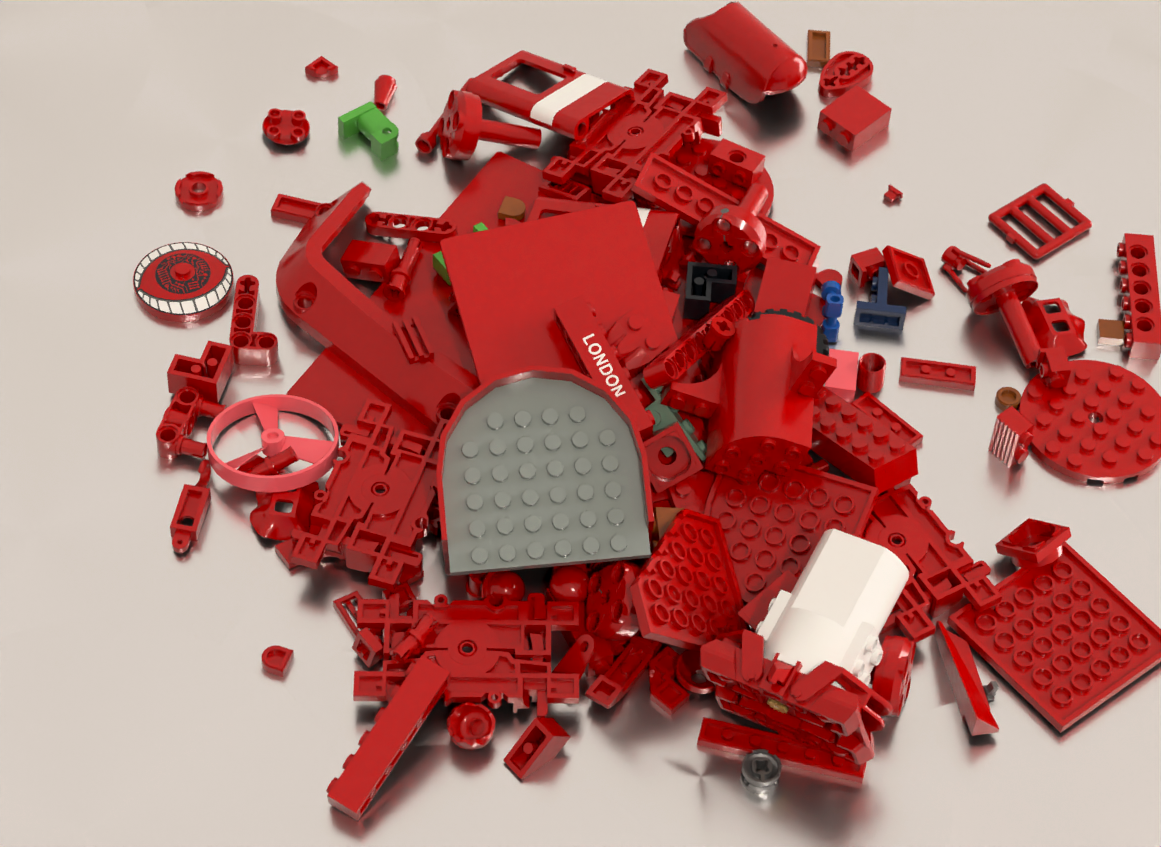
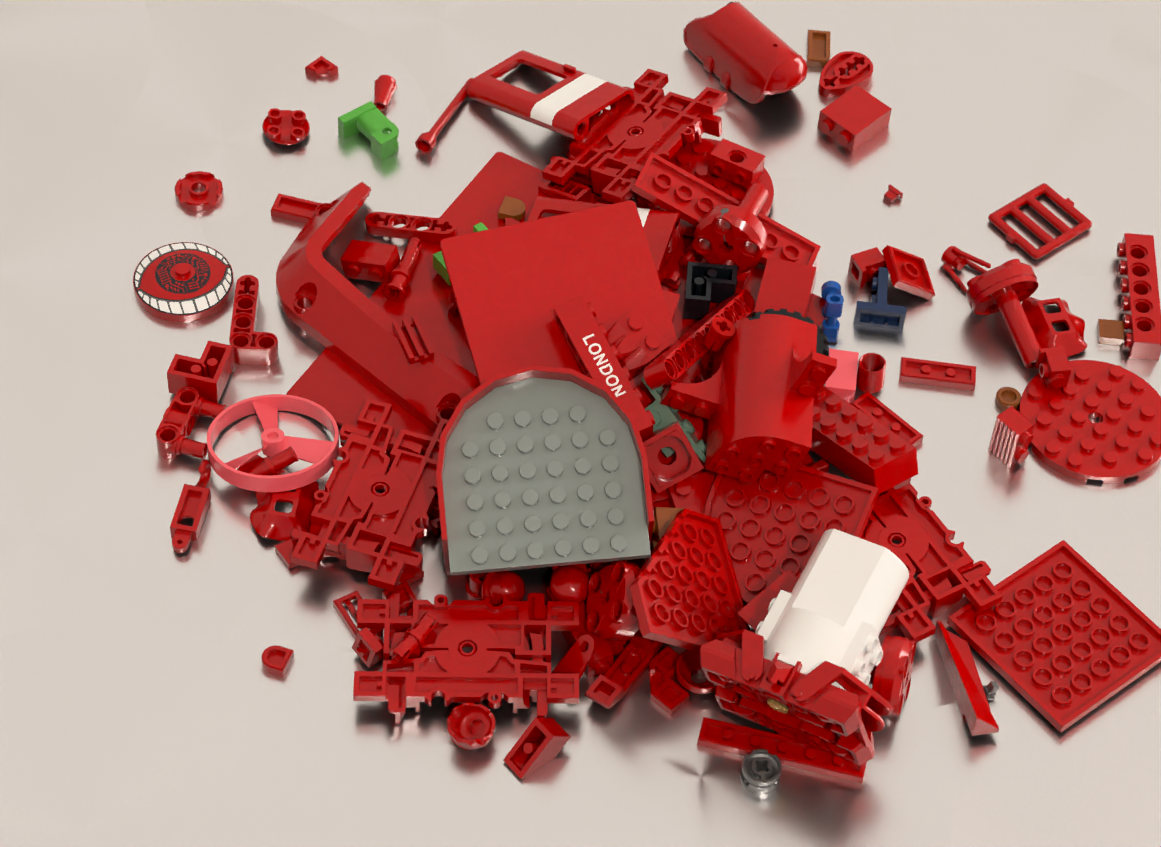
red brick [326,655,451,821] -> none
red piece [438,90,542,161] -> none
red tile [815,269,843,289] -> none
red piece [995,518,1071,568] -> none

